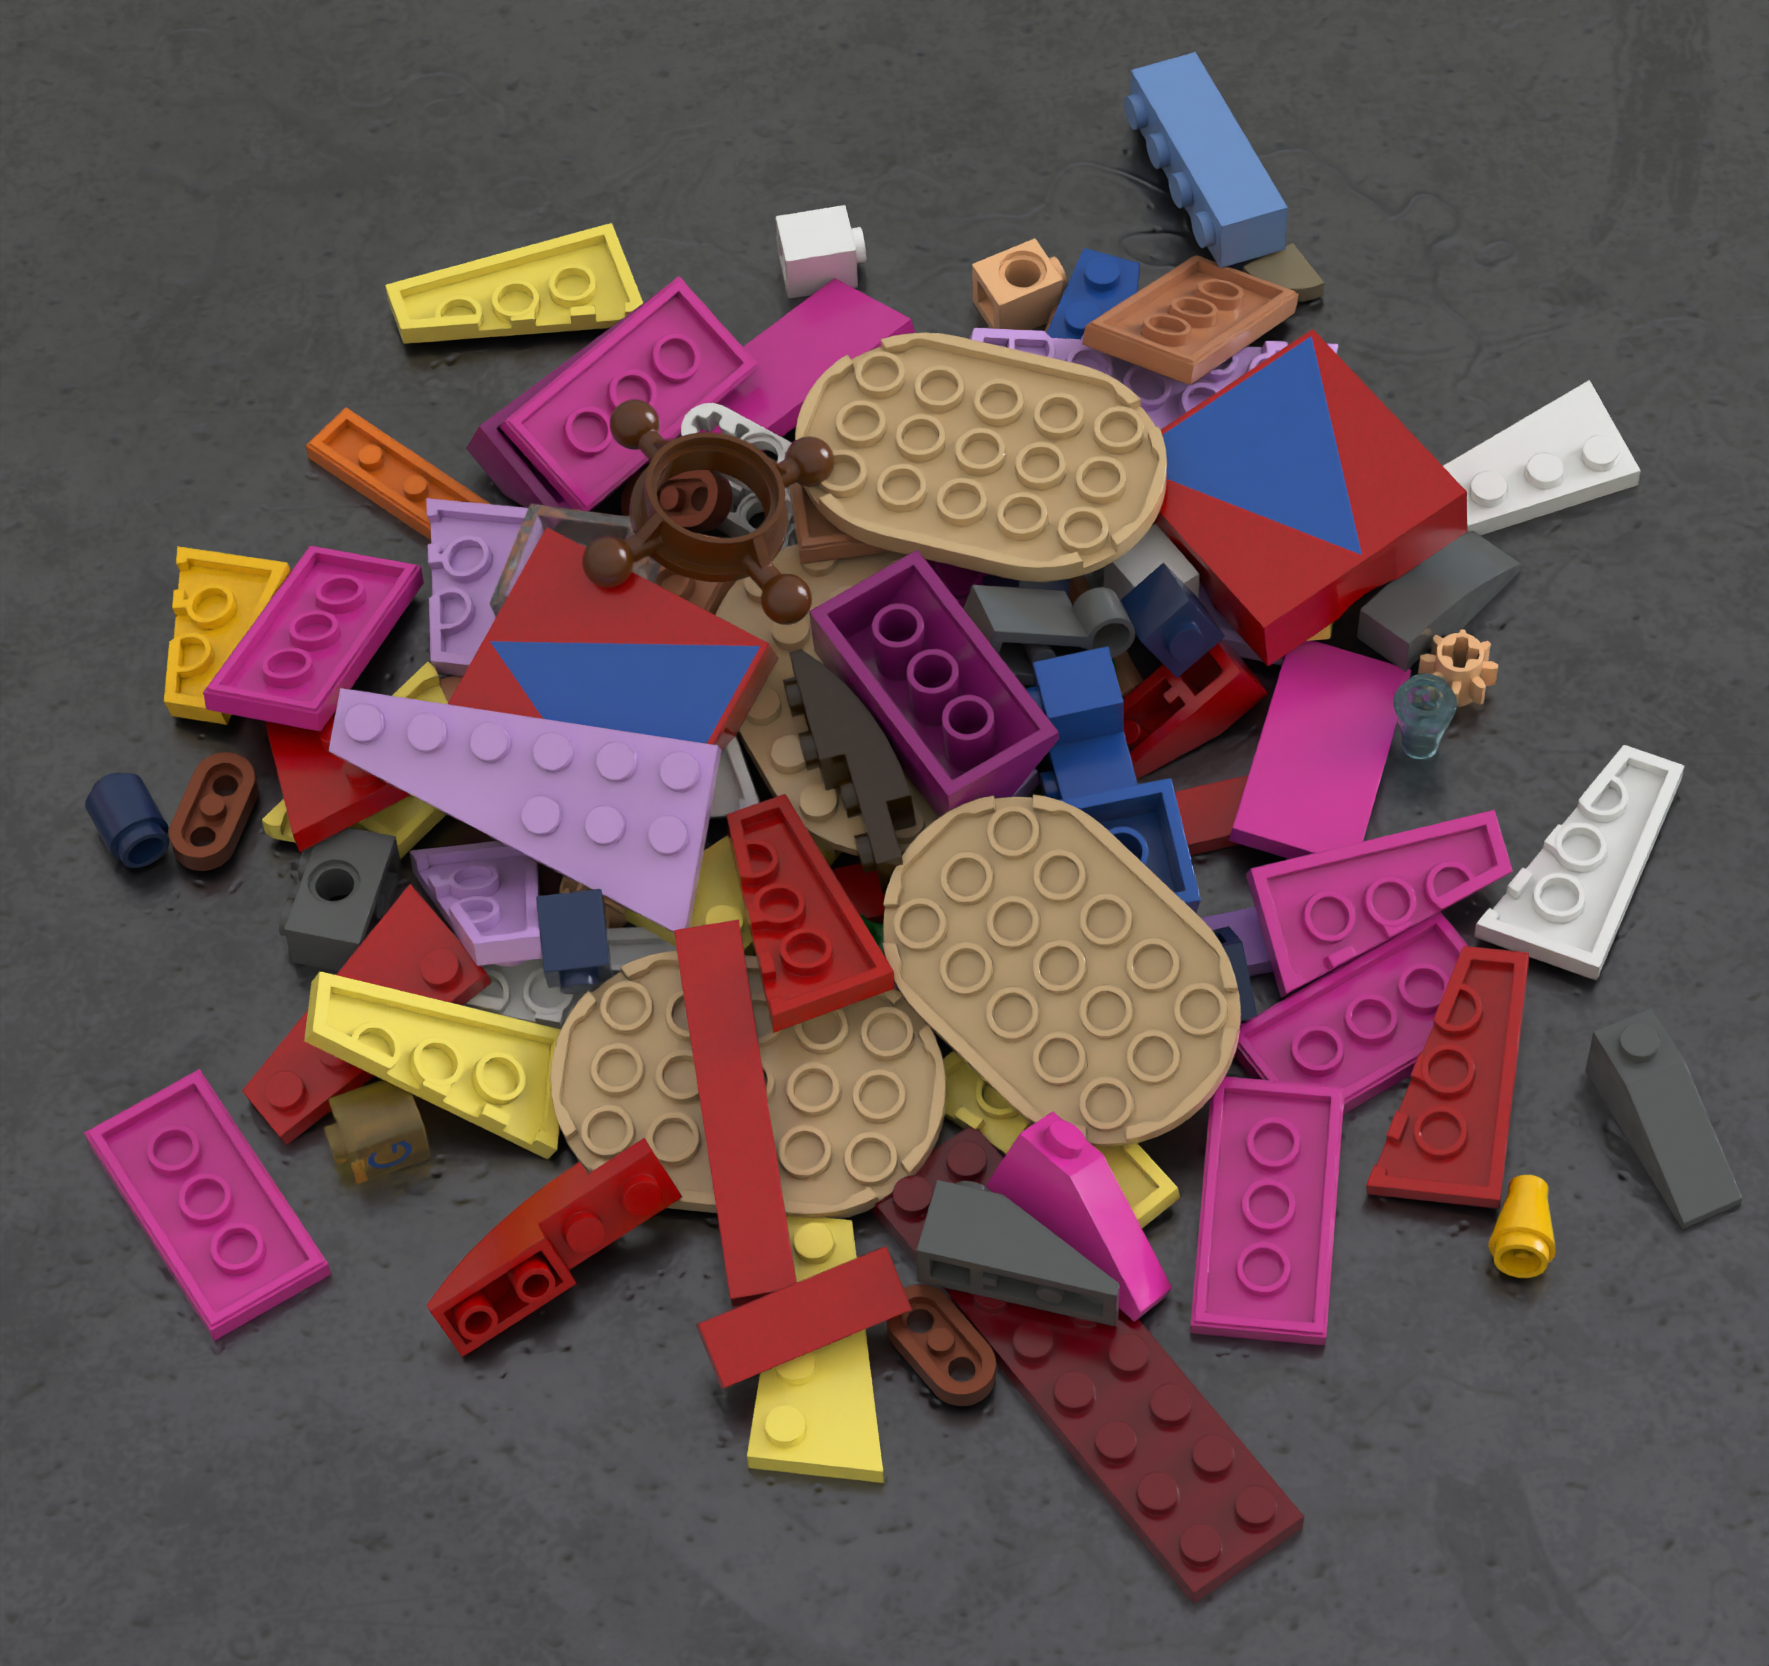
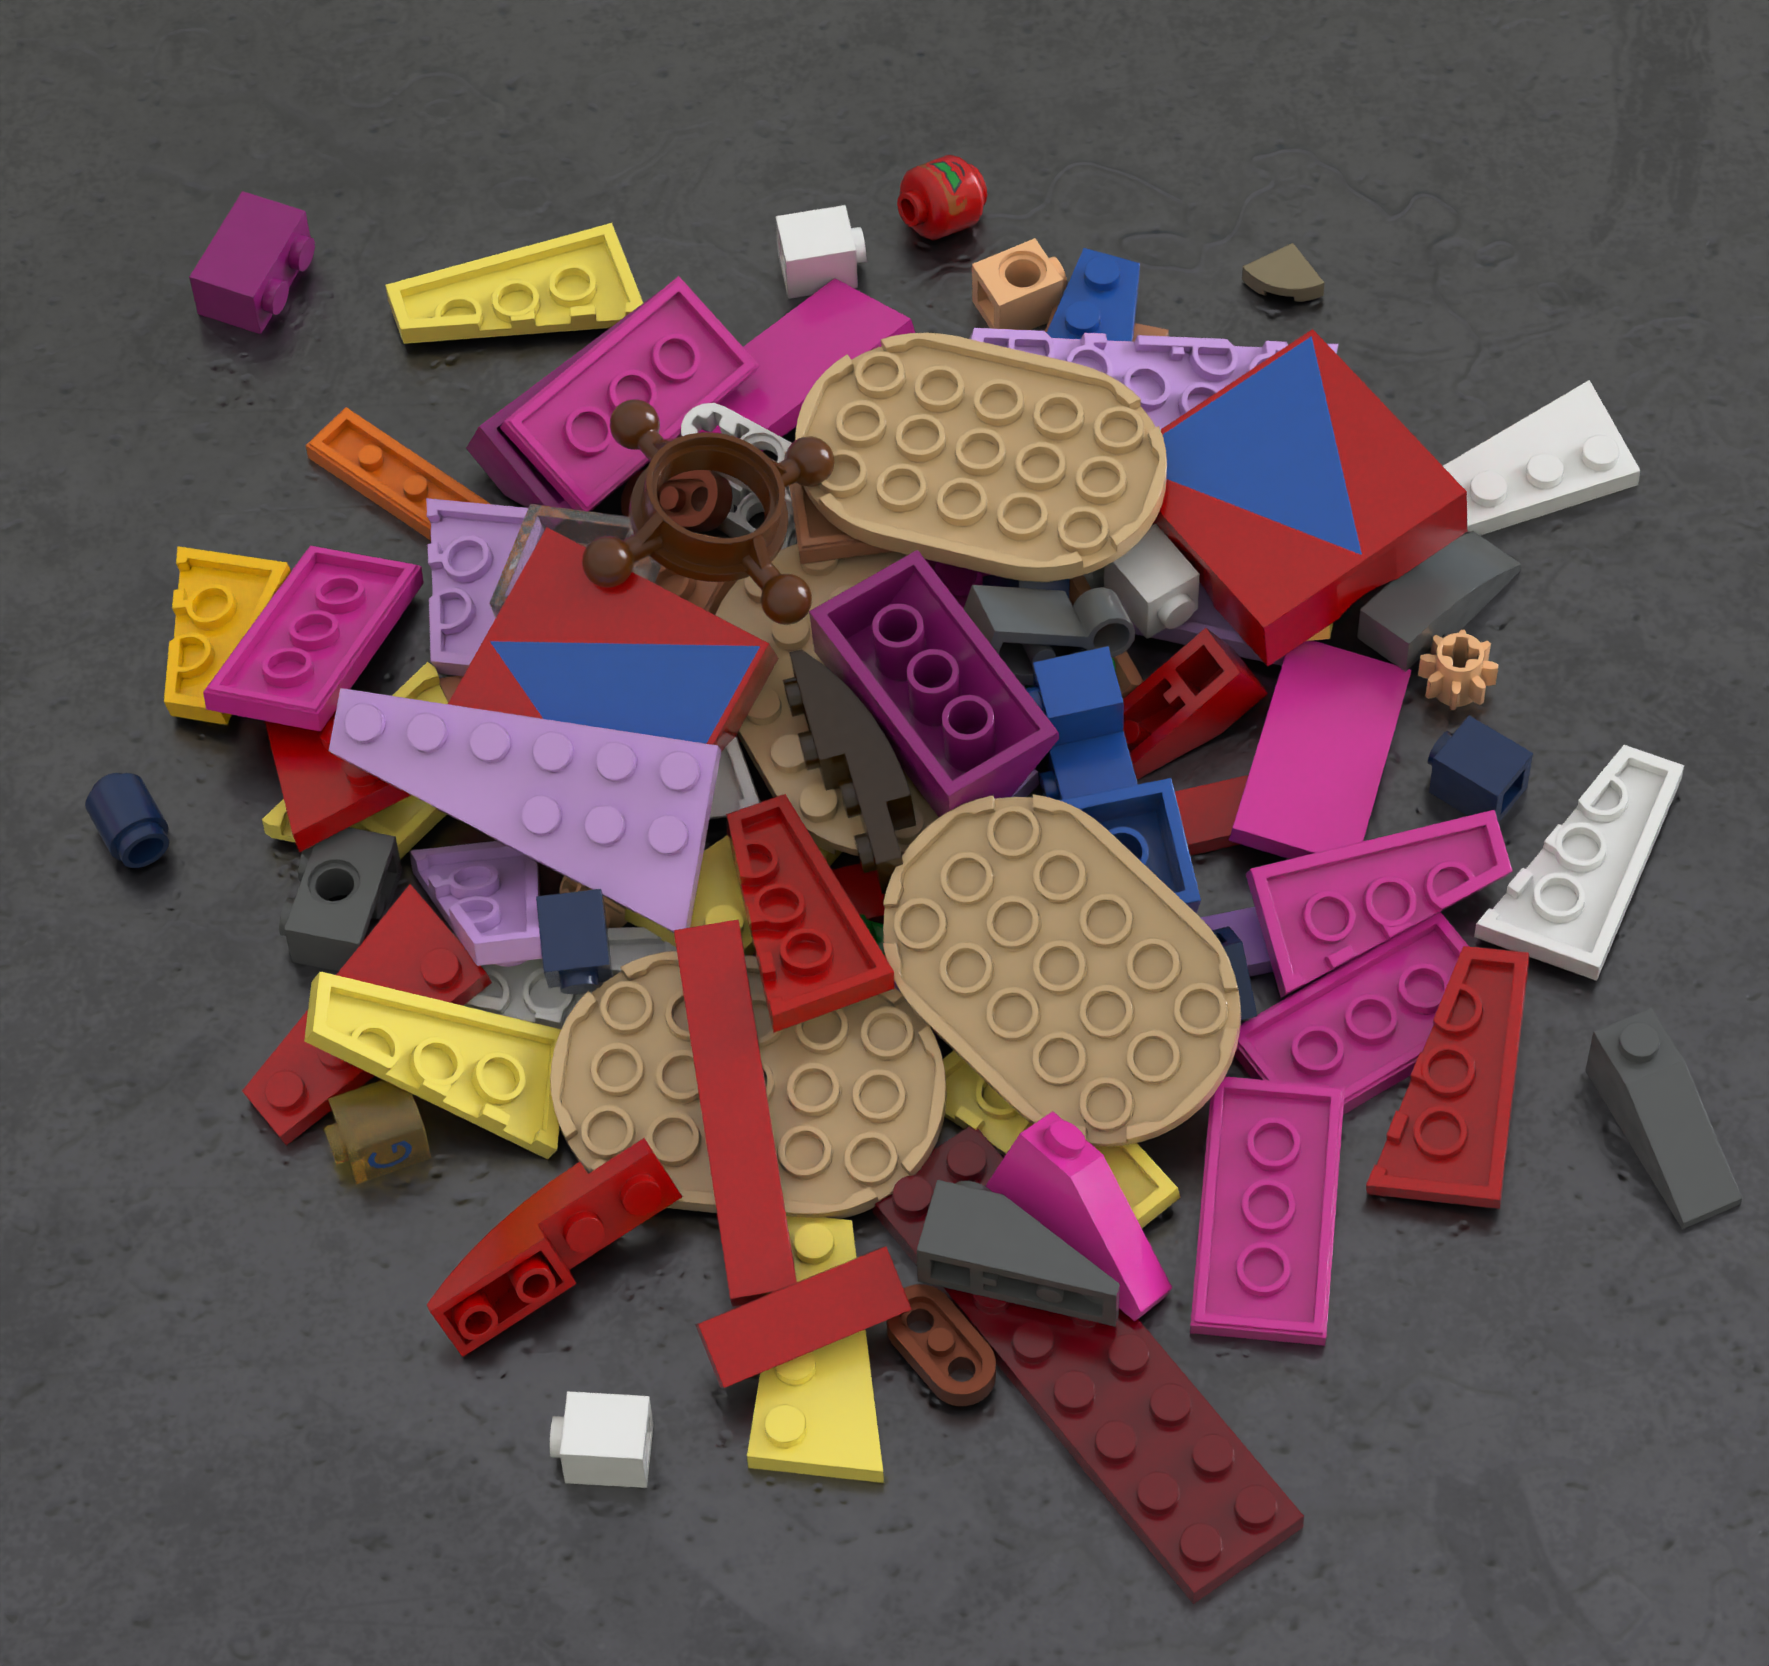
dark pink tile [84,1069,331,1341] -> none
copper plate [169,752,259,871] -> none
nougat tile [1082,255,1299,385] -> none
dark blue brick [1121,562,1225,678] -> none
medium blue brick [1124,52,1288,268] -> none
clear light blue cone [1393,673,1457,759] -> none
yellow cone [1488,1175,1556,1278] -> none
none -> magenta brick [189,191,315,334]
none -> white brick [550,1391,654,1488]
none -> red head [897,155,987,240]
none -> dark blue brick [1428,715,1533,823]

